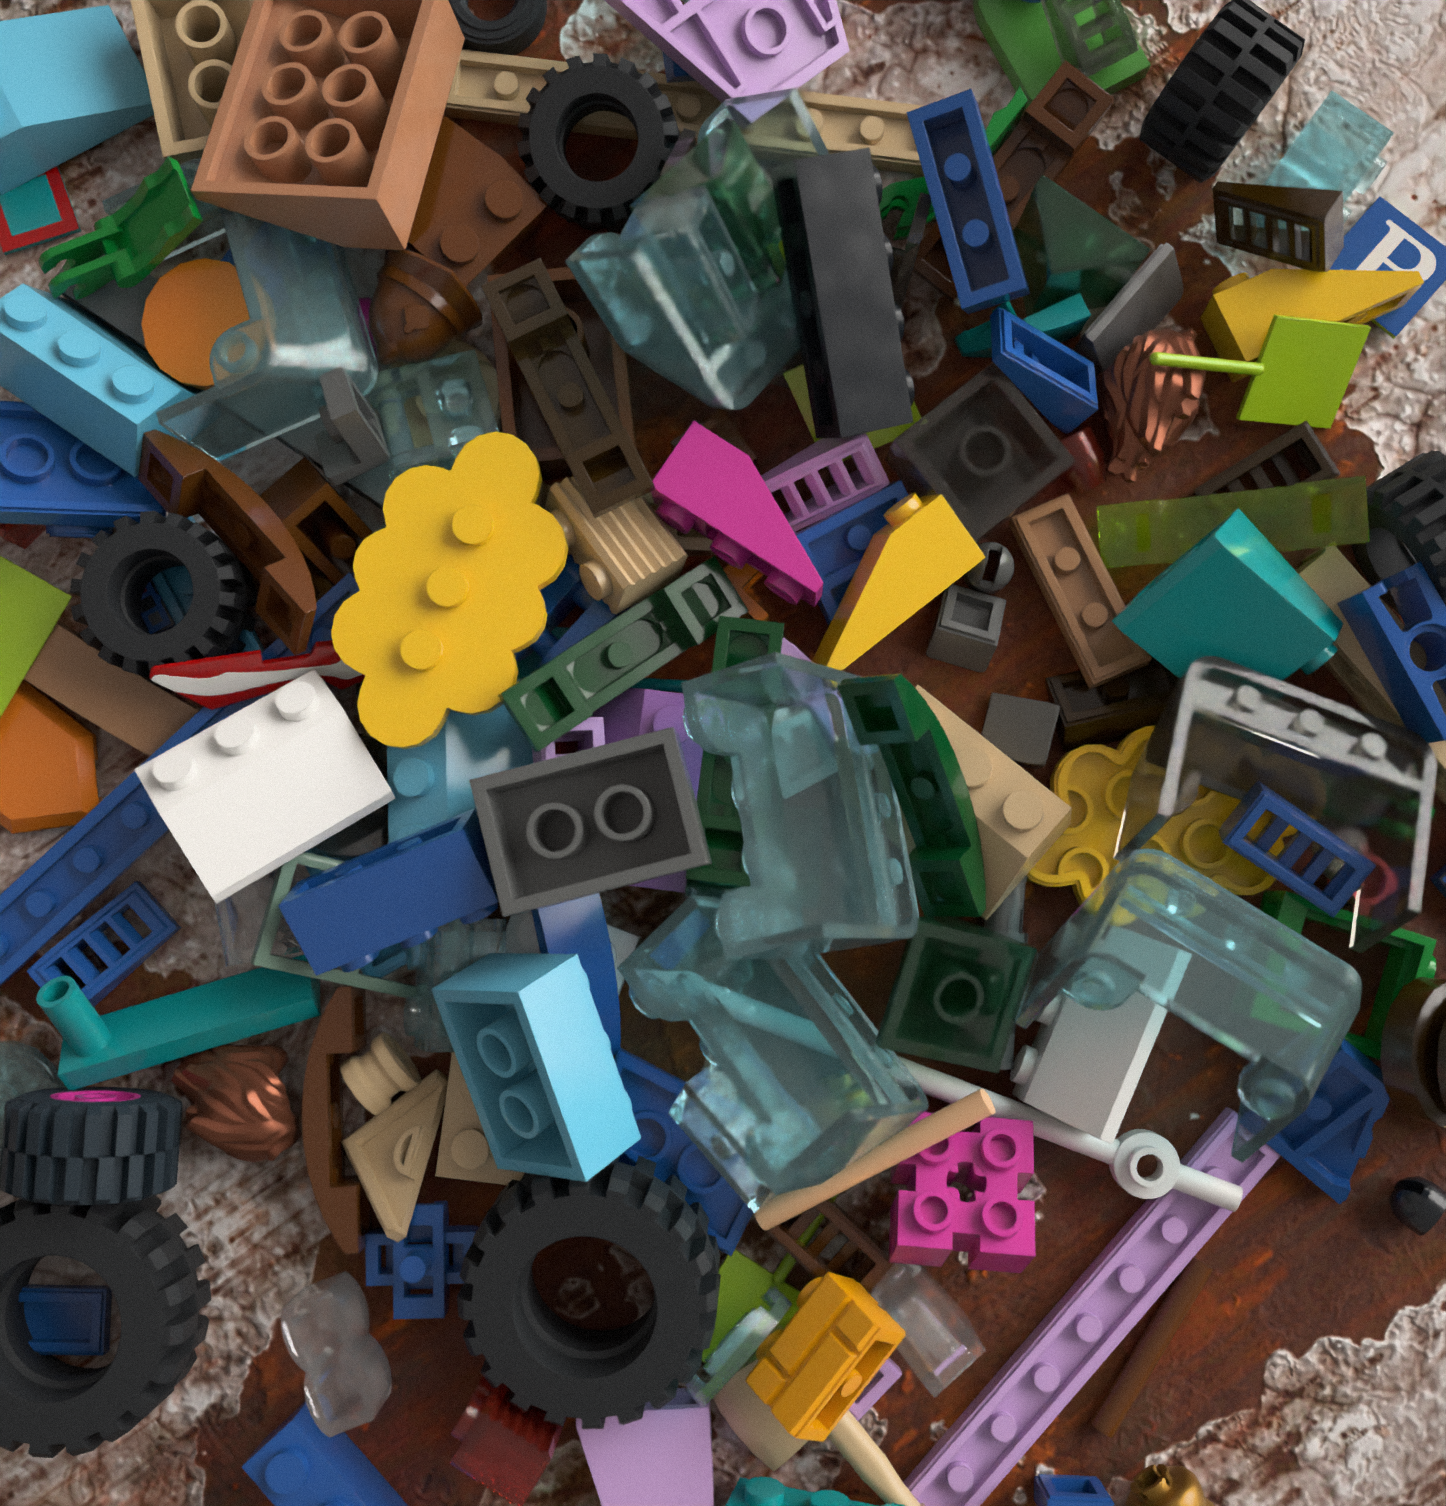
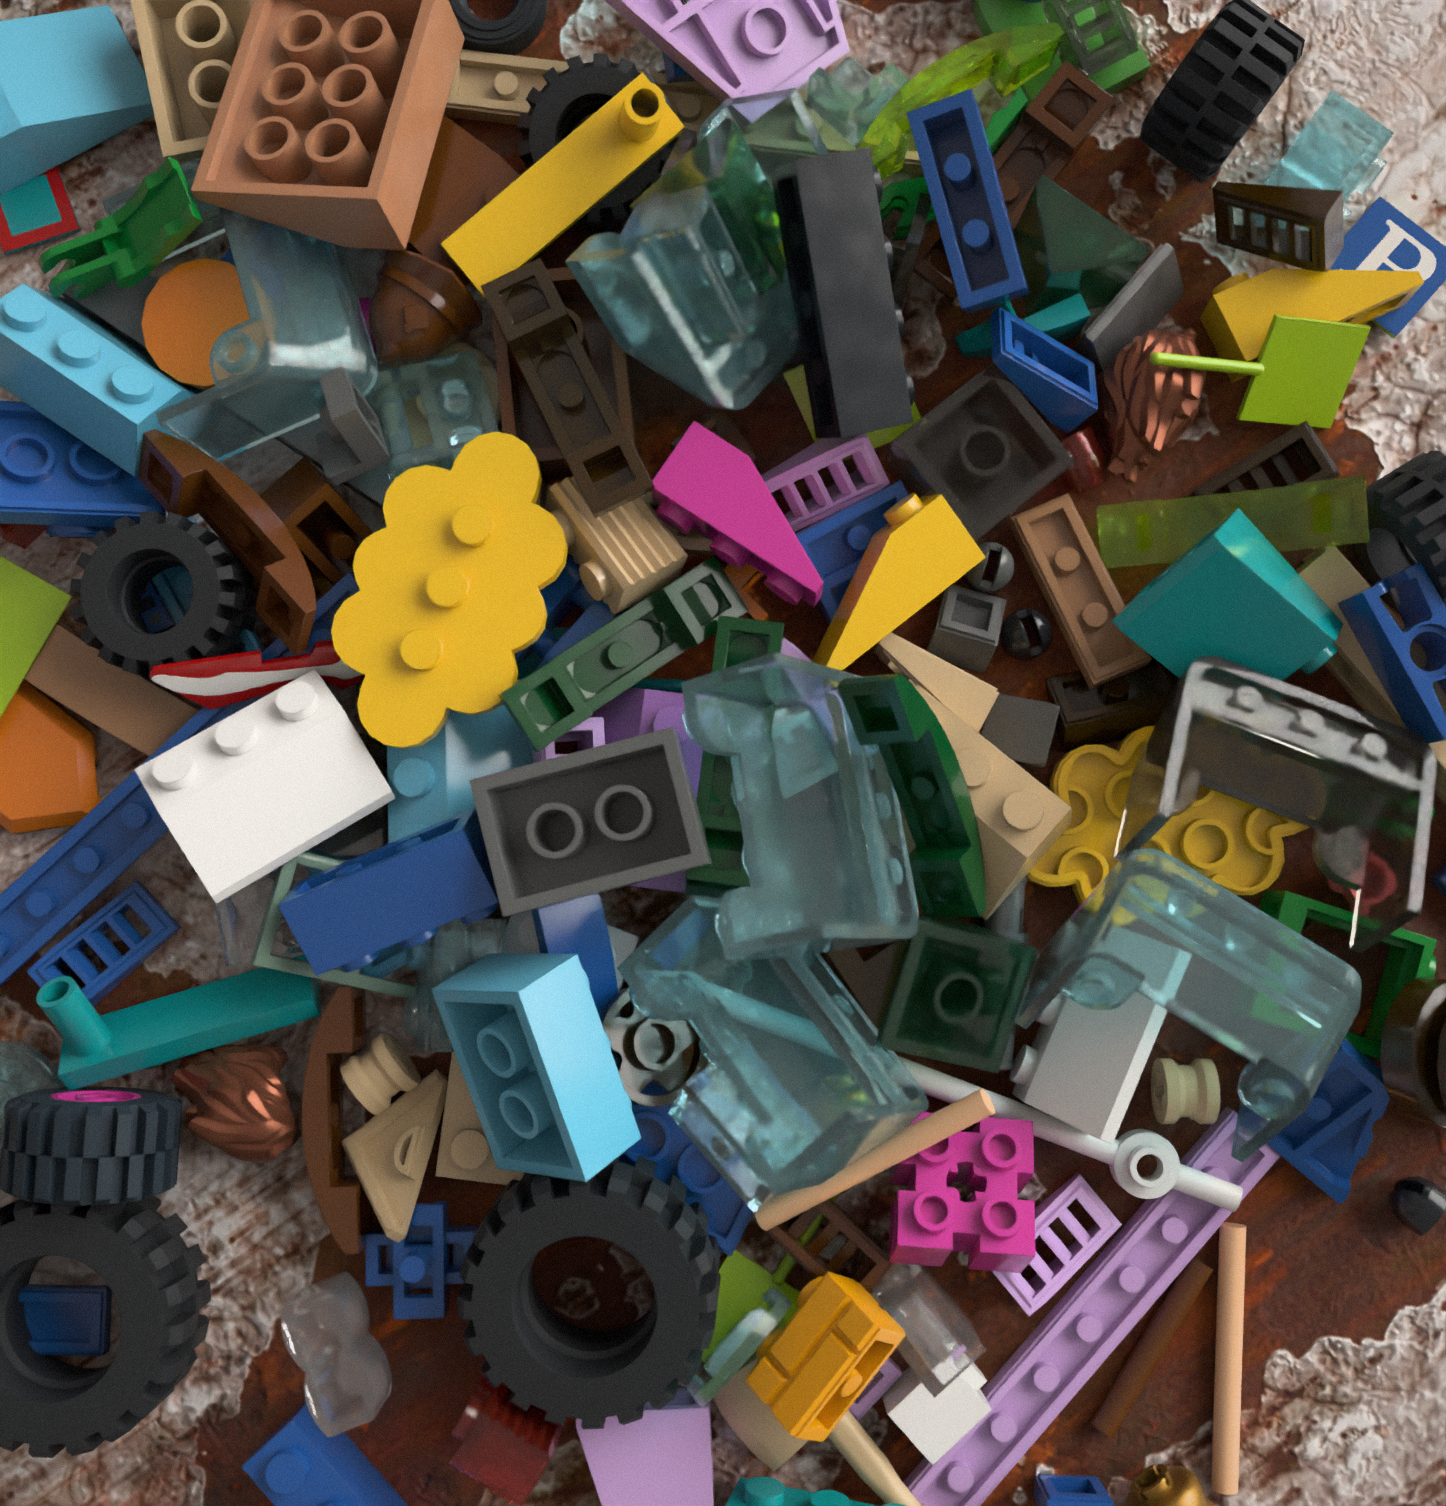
blue slope [1219,781,1376,918] -> none
none -> yellow piece [441,72,685,299]
none -> wheel [599,982,710,1107]
none -> dark brown slope [804,906,908,1032]
none -> clear light blue panel [807,57,909,149]
none -> clear neon green slope [857,23,1064,182]
none -> tan slope [874,632,999,733]
none -> white brick [882,1340,992,1465]
none -> lavender slope [992,1172,1122,1317]
none -> black hinge [999,608,1053,661]
none -> tan wheel [1151,1058,1220,1124]
none -> light nougat bar [1211,1222,1246,1495]

